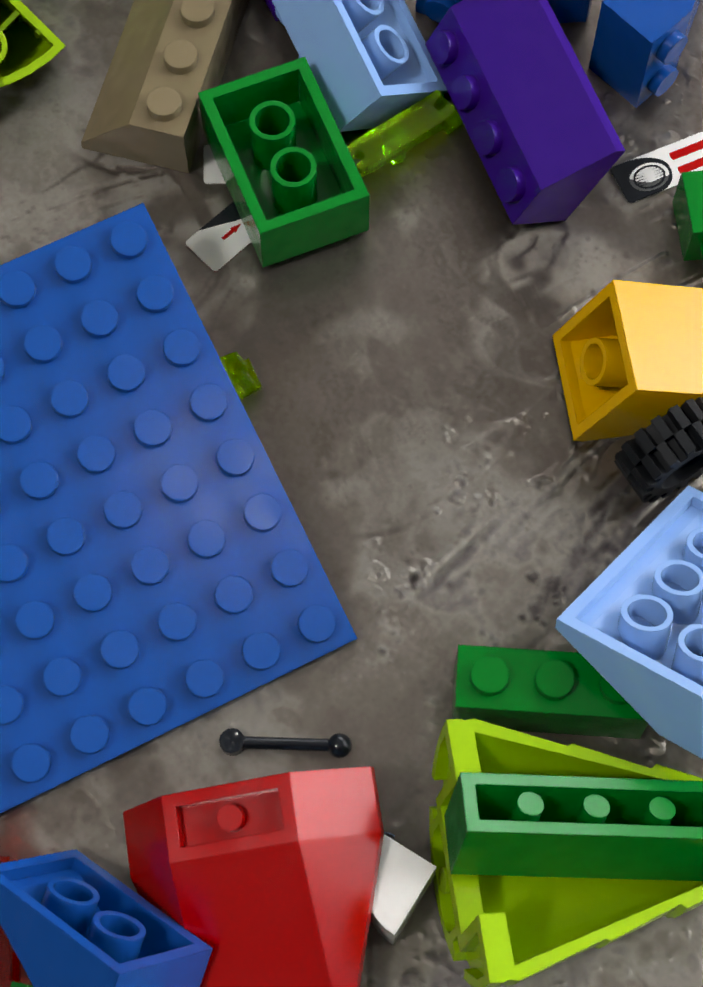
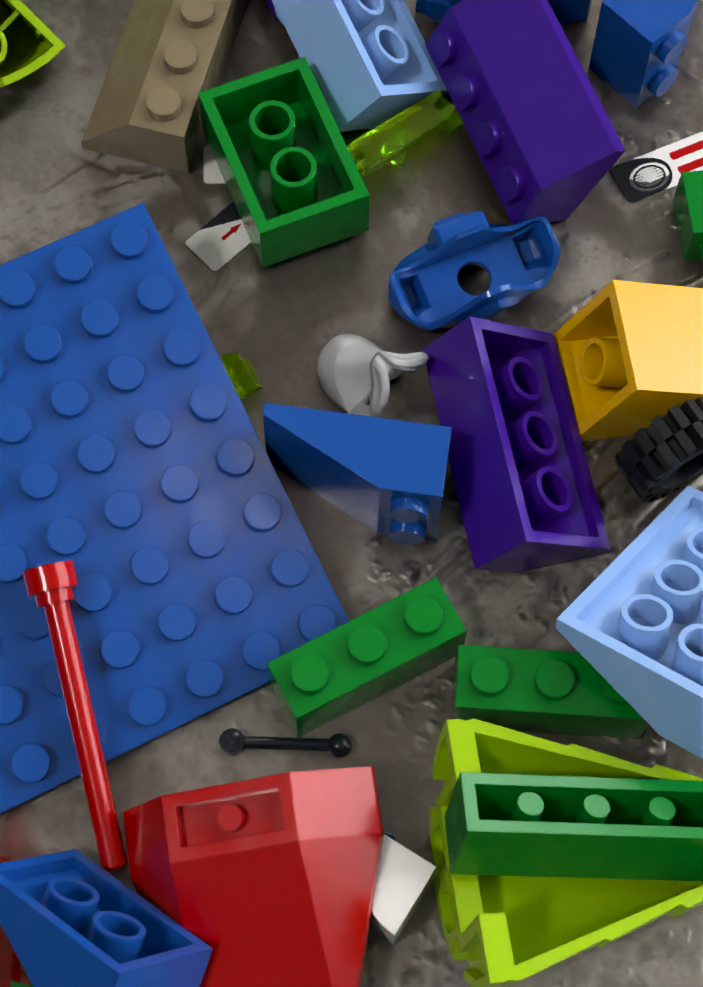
none -> red piece [23,560,128,871]
none -> blue slope [263,403,452,545]
none -> green brick [267,578,467,738]
none -> light grey piece [316,334,429,417]
none -> blue piece [388,211,561,330]
none -> dark purple slope [422,316,611,573]

